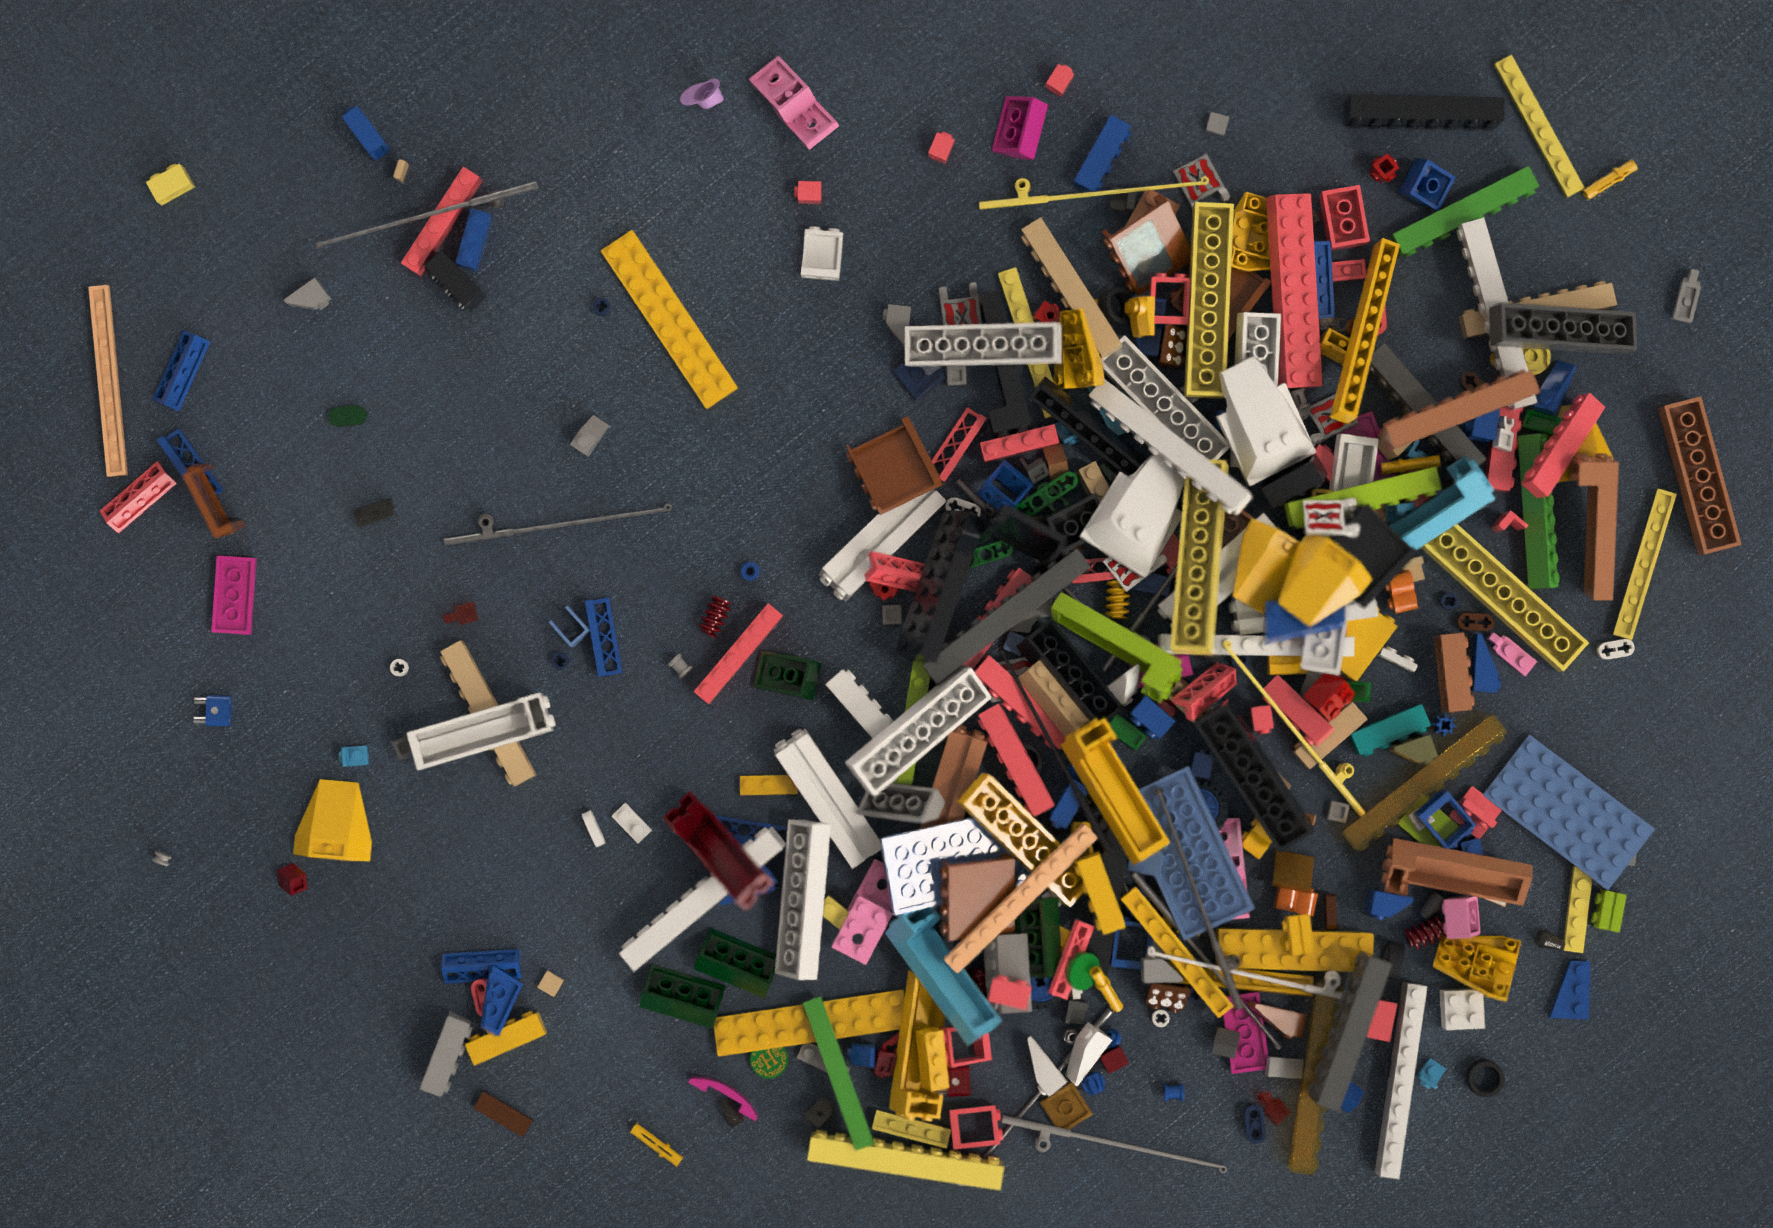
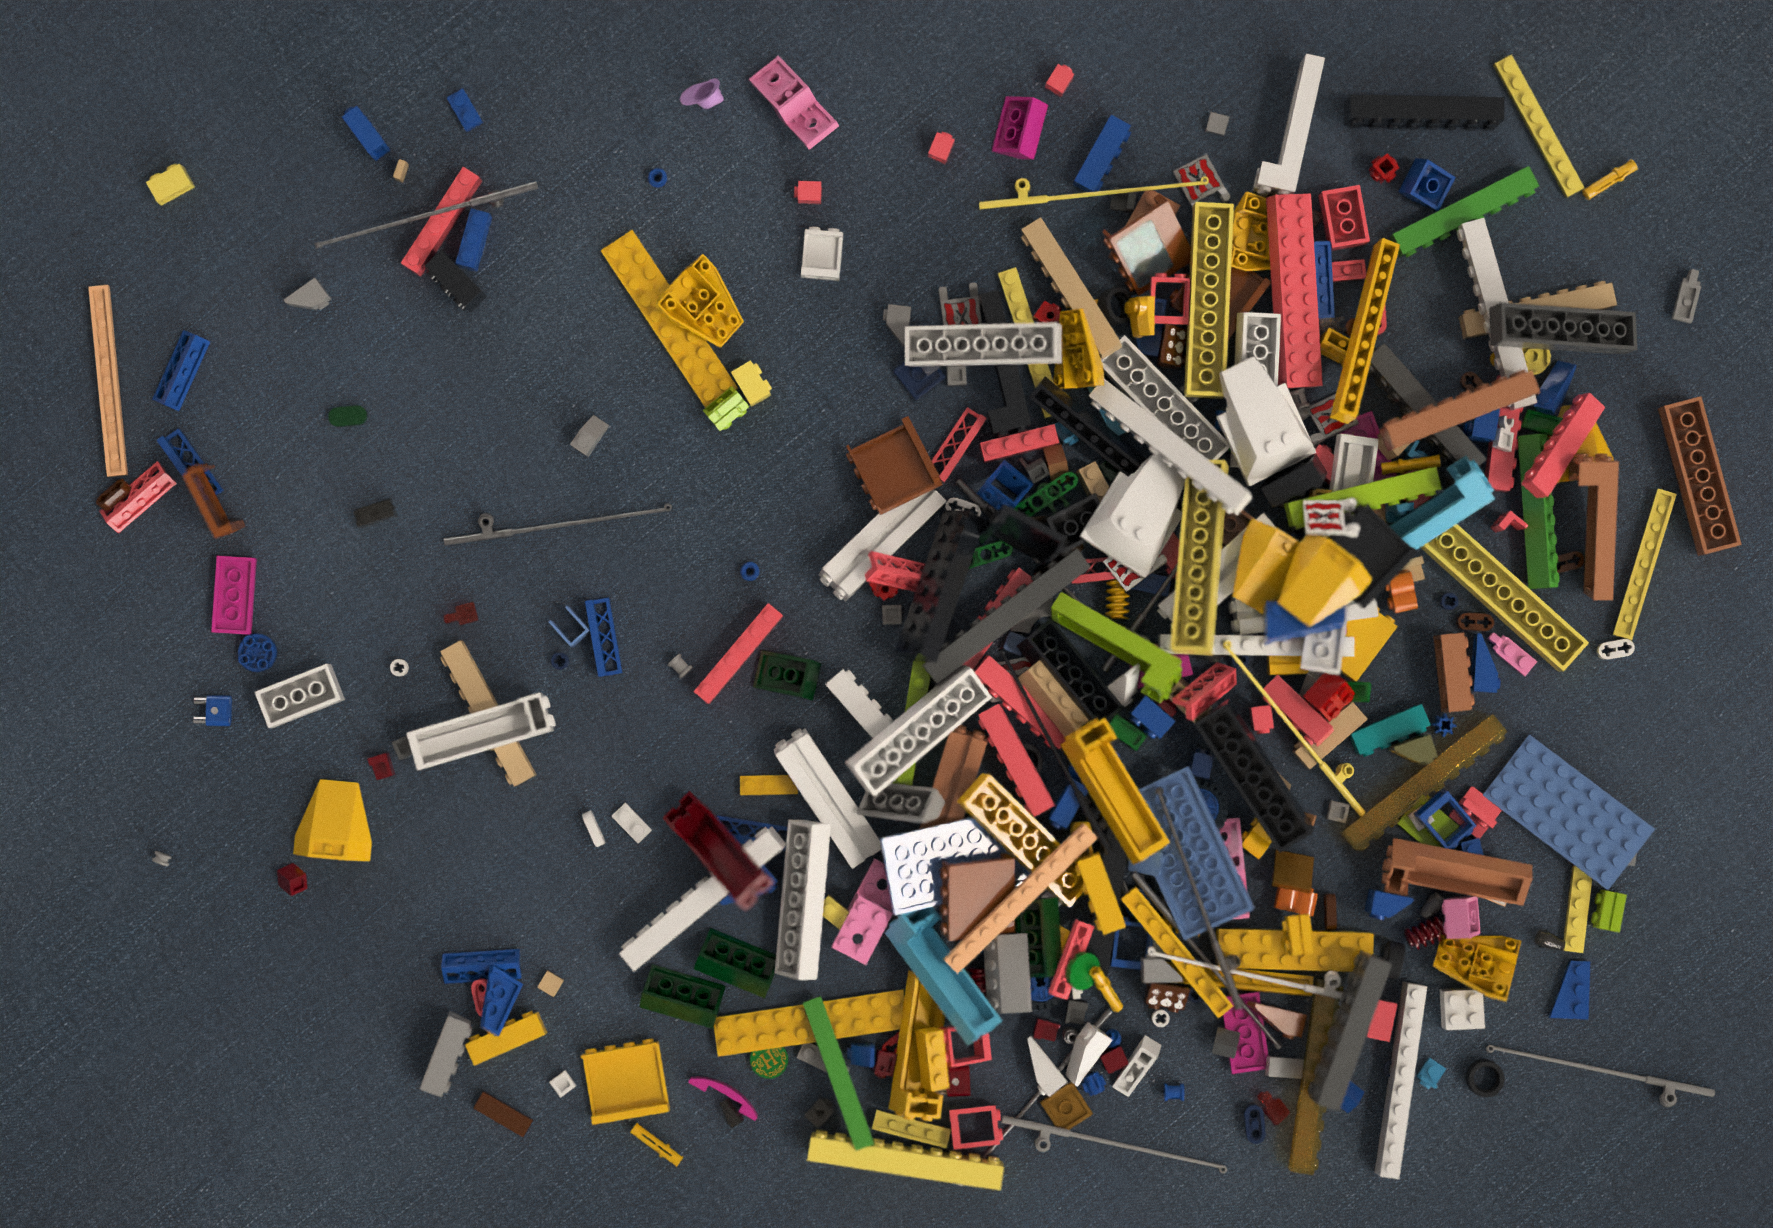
dark azure bracket [339,746,369,767] -> none
dark blue bush [593,298,611,316] -> none
dark red piece [697,596,734,639] -> none
coral brick [987,975,1031,1010] -> none
white plate [1377,646,1418,672] -> none
none -> reddish brown beam [96,479,131,511]
none -> blue tile [238,634,277,672]
none -> white brick [255,664,345,728]
none -> dark red panel [367,753,396,780]
none -> blue plate [447,88,483,132]
none -> white tile [549,1070,577,1098]
none -> yellow panel [581,1038,670,1125]
none -> blue plate [648,168,667,188]
none -> yellow wedge [656,254,744,348]
none -> lime brick [703,386,749,431]
none -> light yellow brick [731,360,772,407]
none -> dark red panel [1032,1017,1060,1042]
none -> white slope [1112,1035,1161,1097]
none -> white brick [1252,54,1325,196]
none -> light grey piece [1486,1045,1715,1108]
none -> reddish brown beam [1557,551,1584,573]

